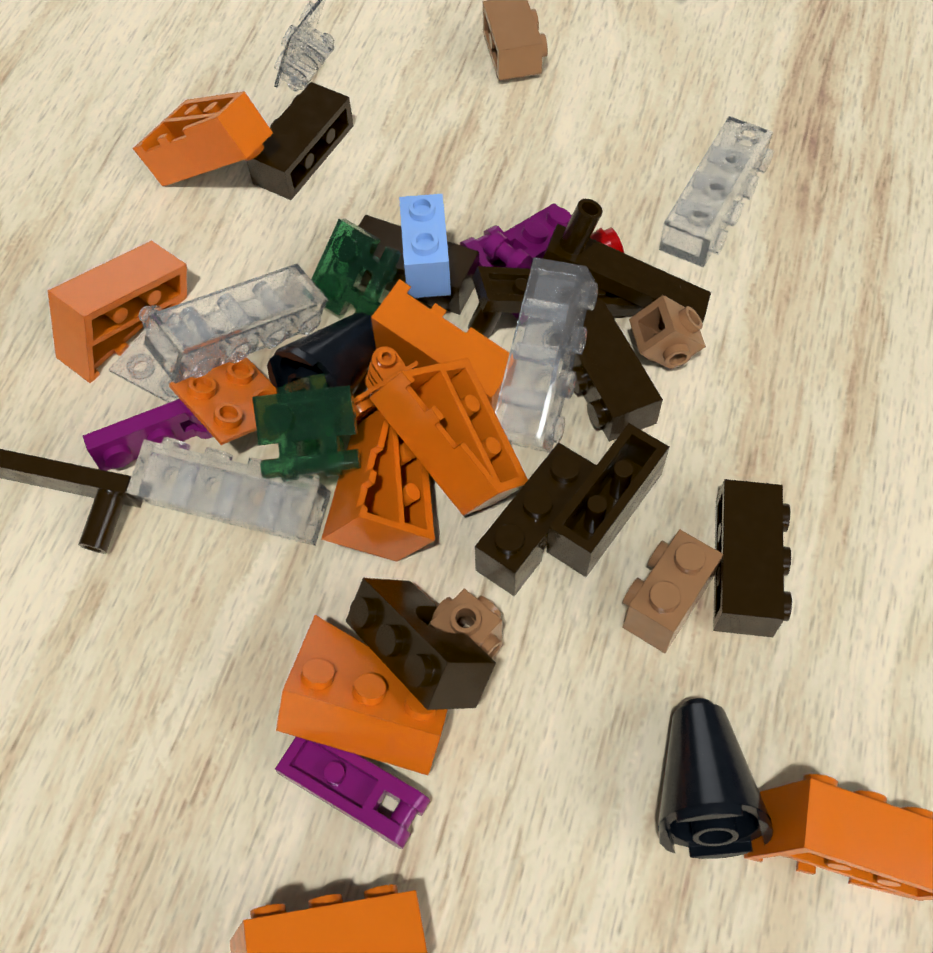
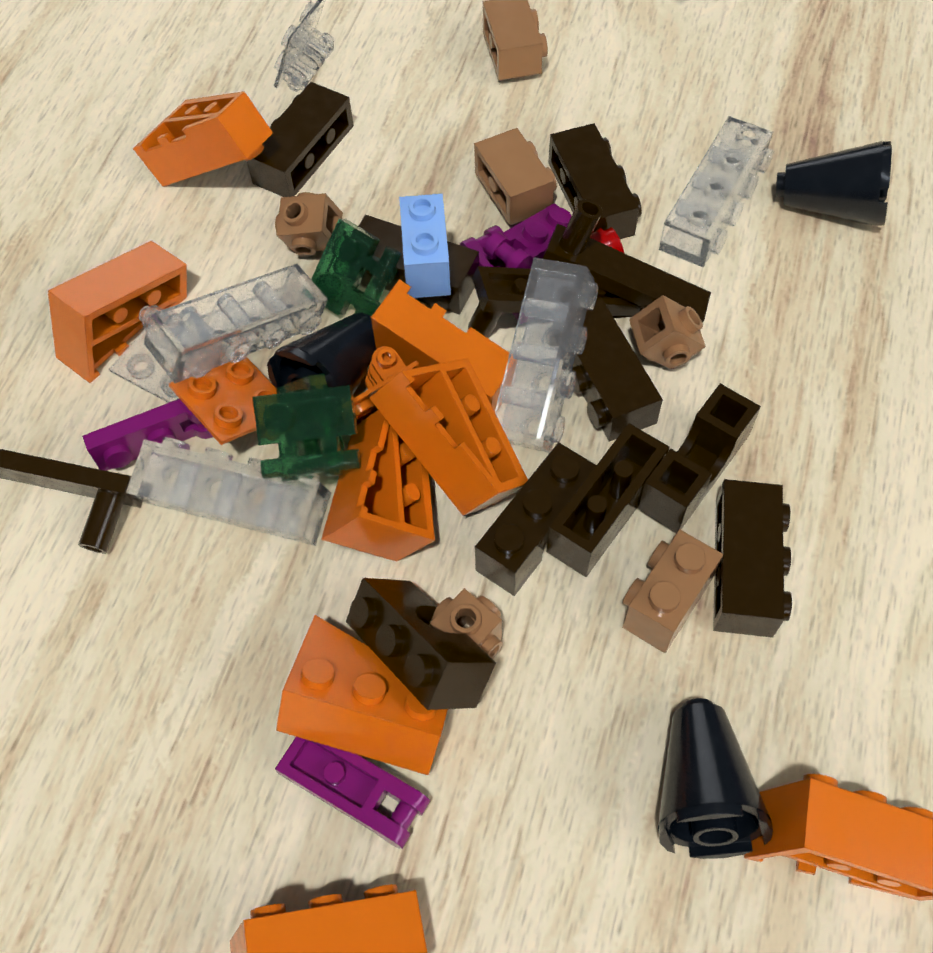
none -> medium nougat brick [275,192,343,256]
none -> medium nougat brick [474,128,557,225]
none -> dark brown brick [548,123,642,239]
none -> dark brown arch [638,383,761,533]
none -> black cone [776,141,892,226]

